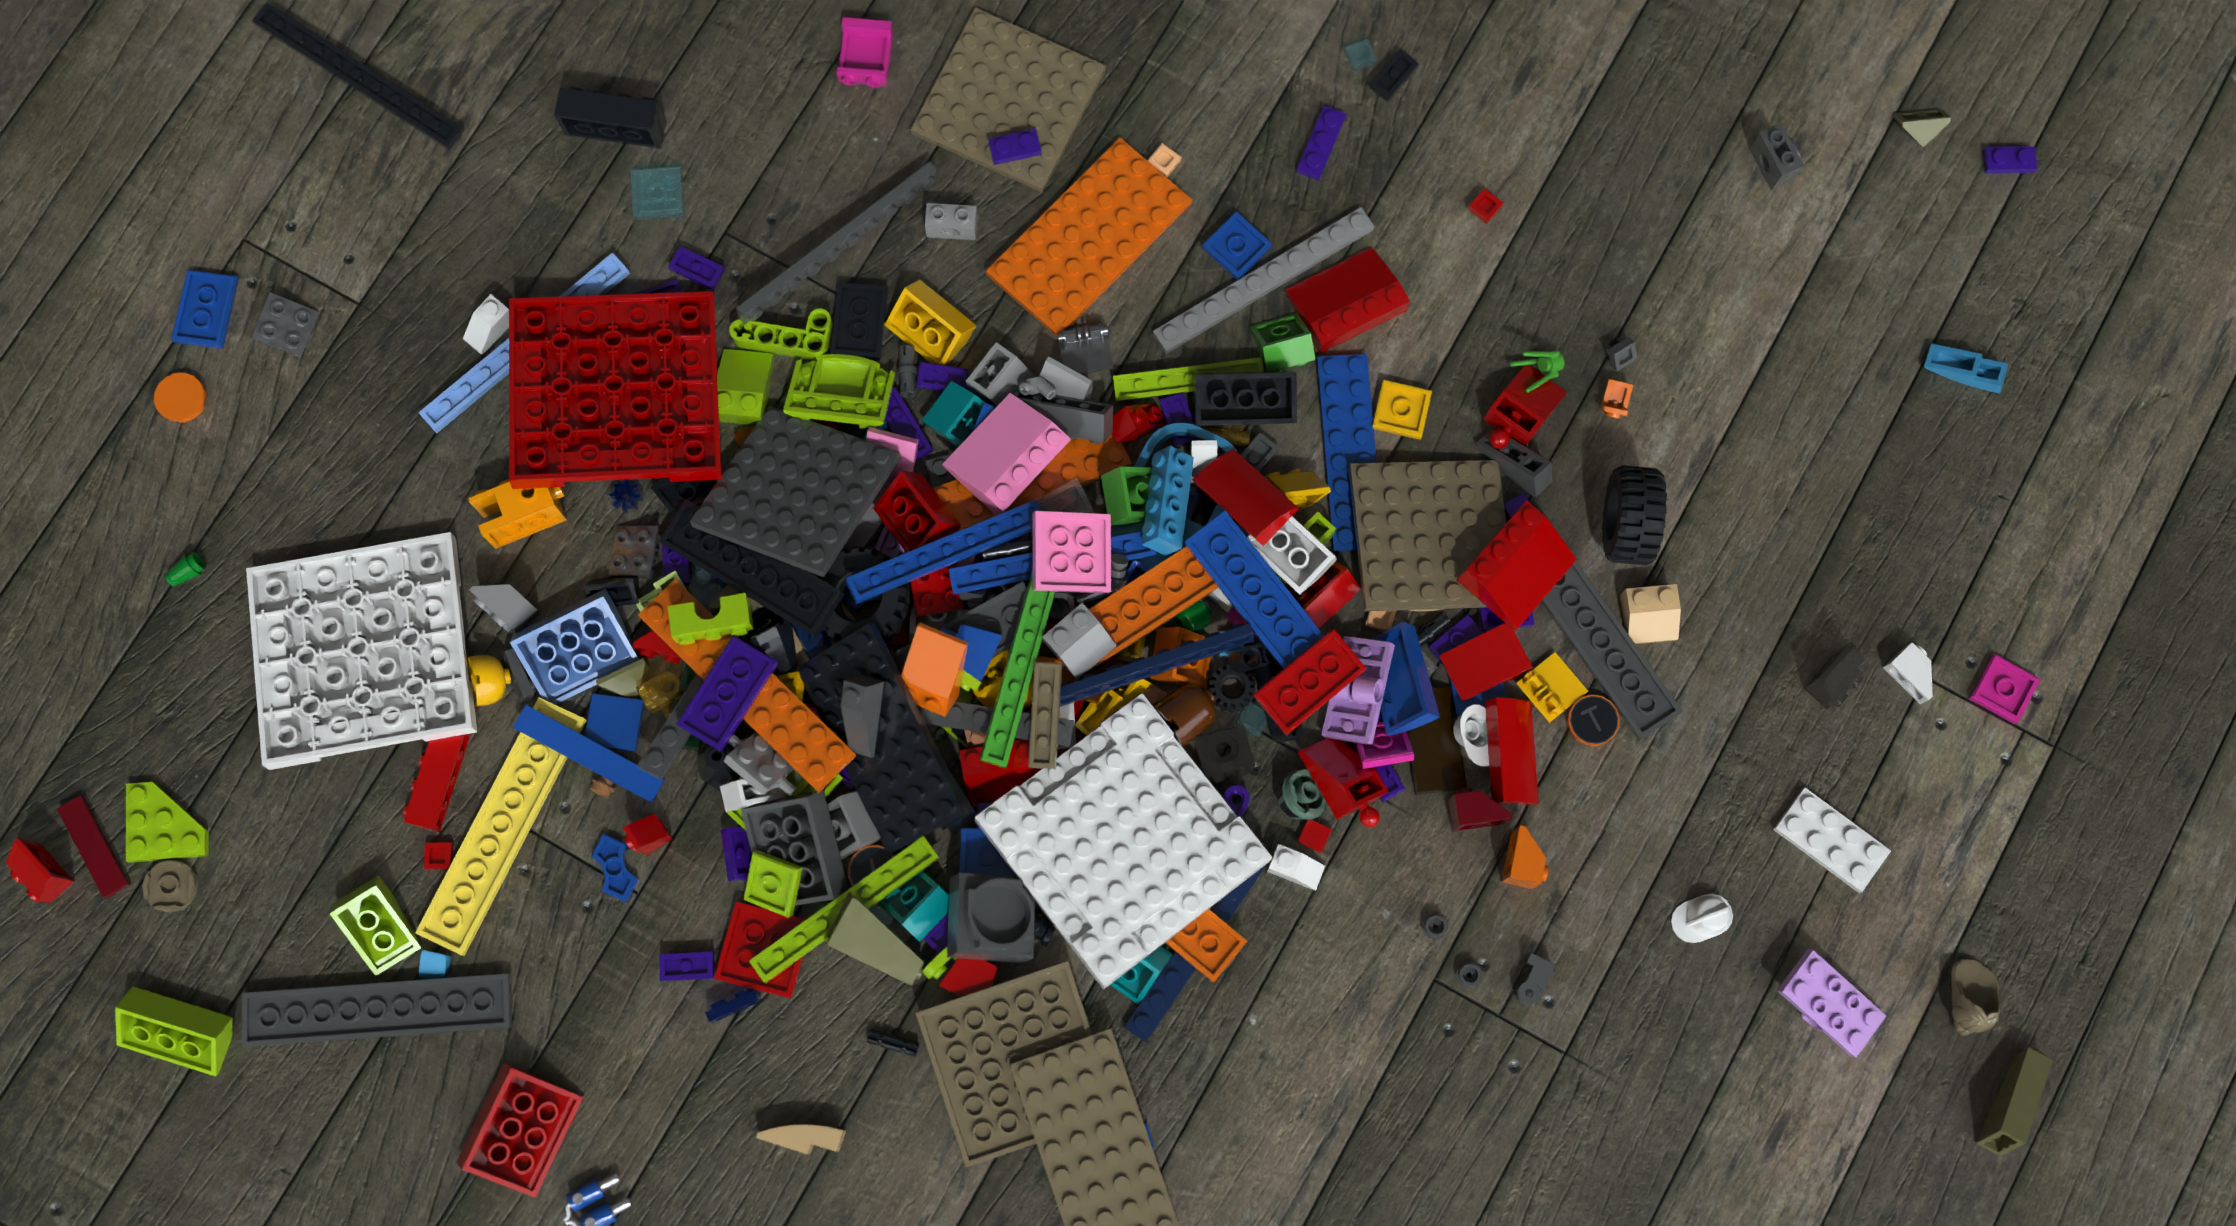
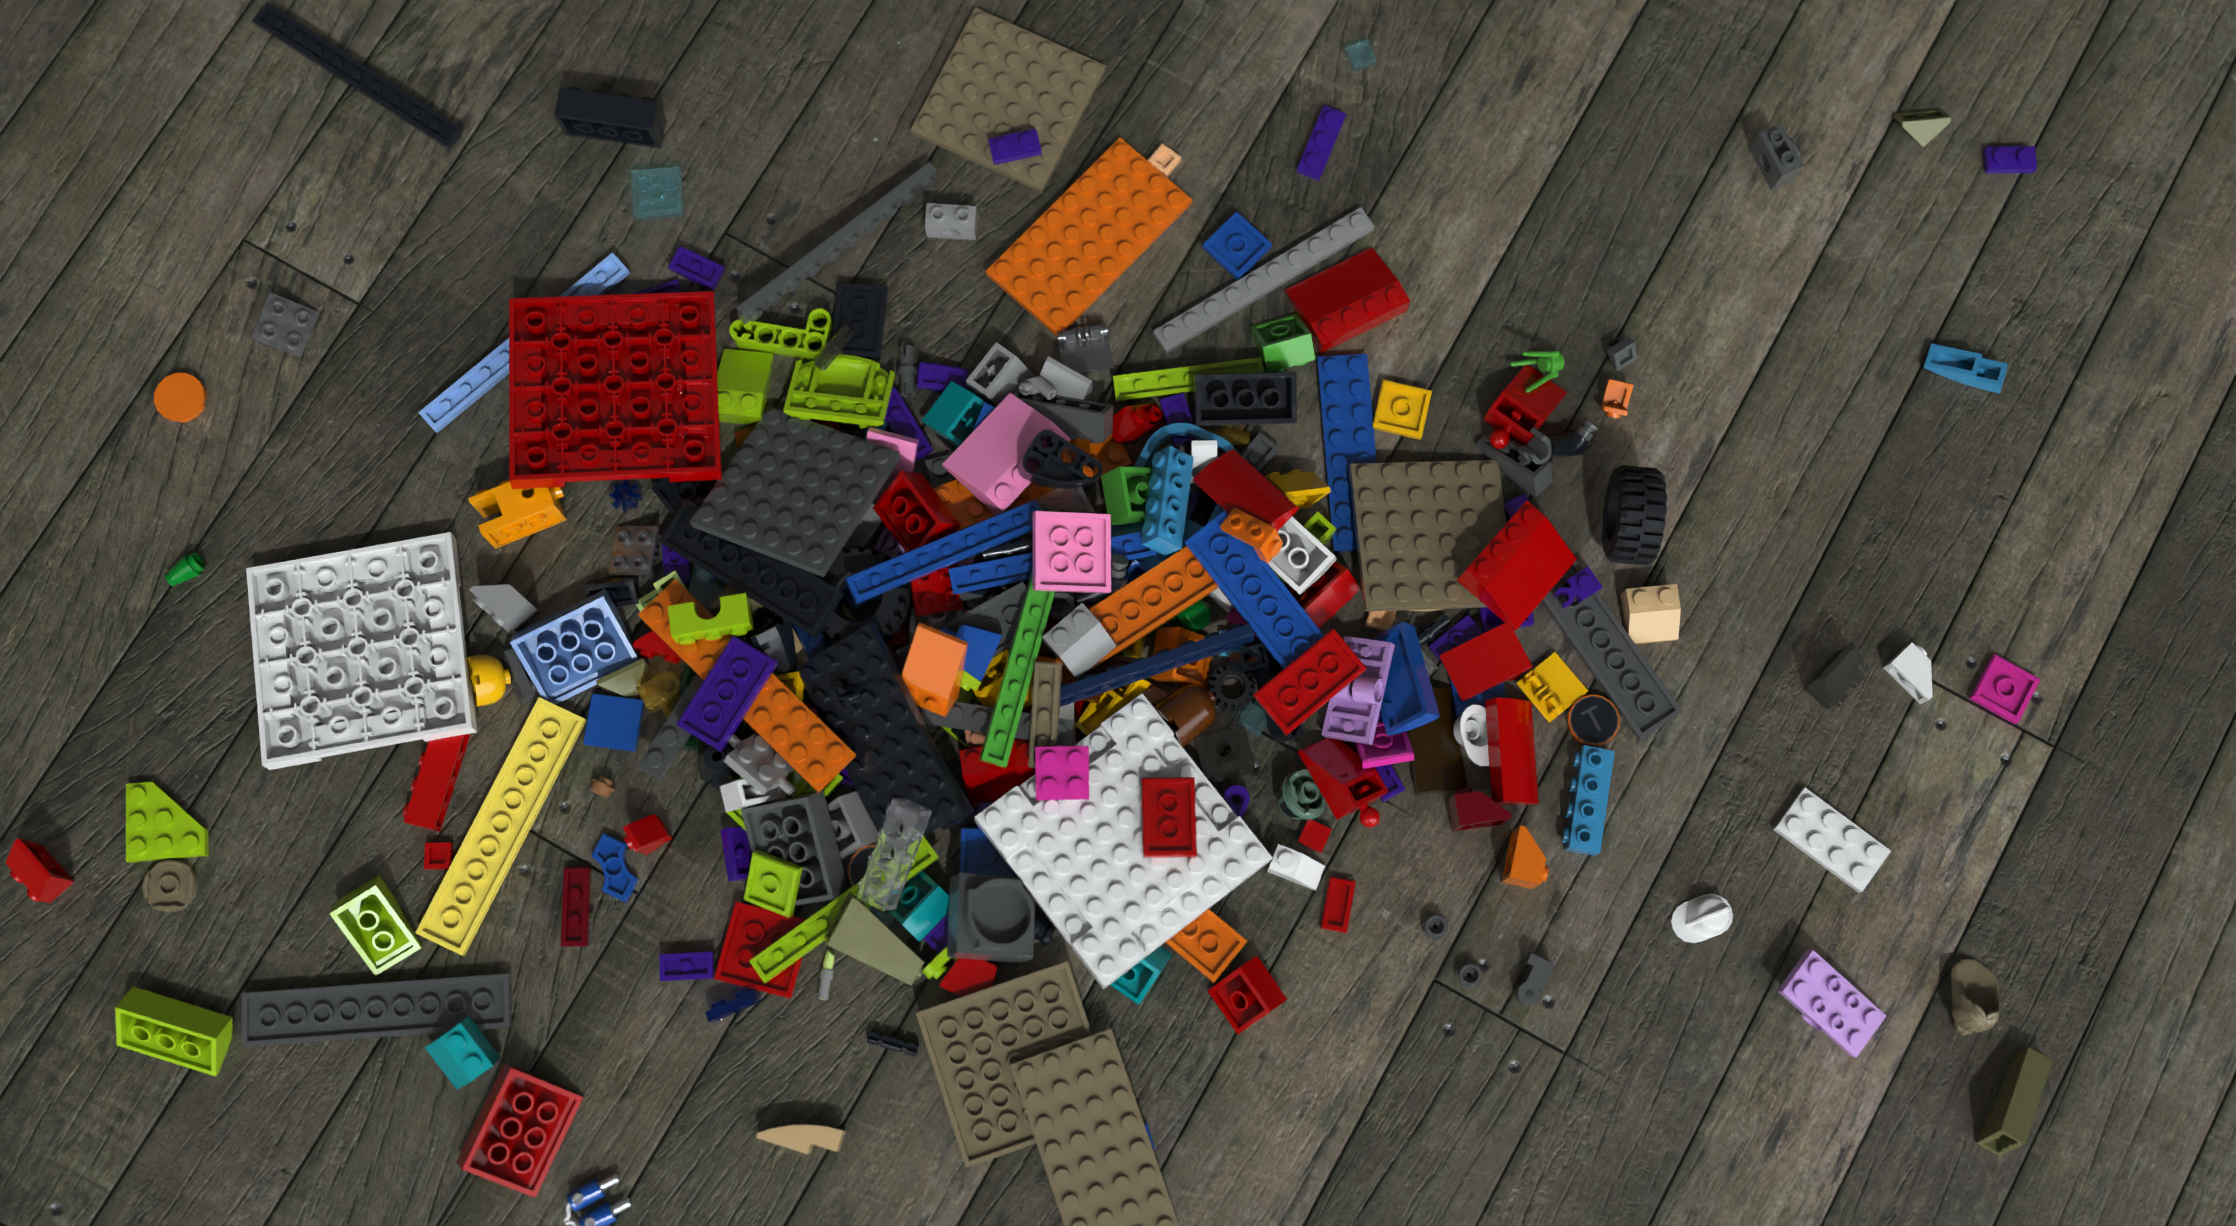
dark red tile [57,795,130,899] -> none
blue tile [171,269,239,349] -> none
dark azure slope [418,950,452,979] -> none
white slope [463,294,509,355] -> none
blue tile [513,705,665,803] -> none
dark pink panel [836,17,893,87] -> none
dark grey slope [841,675,884,758] -> none
yellow slope [885,280,977,366] -> none
dark blue plate [1124,867,1265,1043] -> none
black plate [1369,49,1419,102] -> none
red plate [1468,188,1504,224] -> none
none -> teal slope [424,1015,501,1089]
none -> dark red tile [561,867,592,947]
none -> clear smoke axle [814,324,855,371]
none -> light grey piece [817,949,835,1000]
none -> clear brick [857,799,932,911]
none -> black beam [1018,430,1102,489]
none -> dark pink plate [1035,746,1089,800]
none -> red tile [1141,777,1197,858]
none -> red slope [1208,956,1288,1034]
none -> orange bracket [1220,508,1283,563]
none -> red tile [1320,876,1356,934]
none -> piece [1515,418,1599,465]
none -> dark purple plate [1553,567,1603,609]
none -> dark azure brick [1561,745,1615,856]

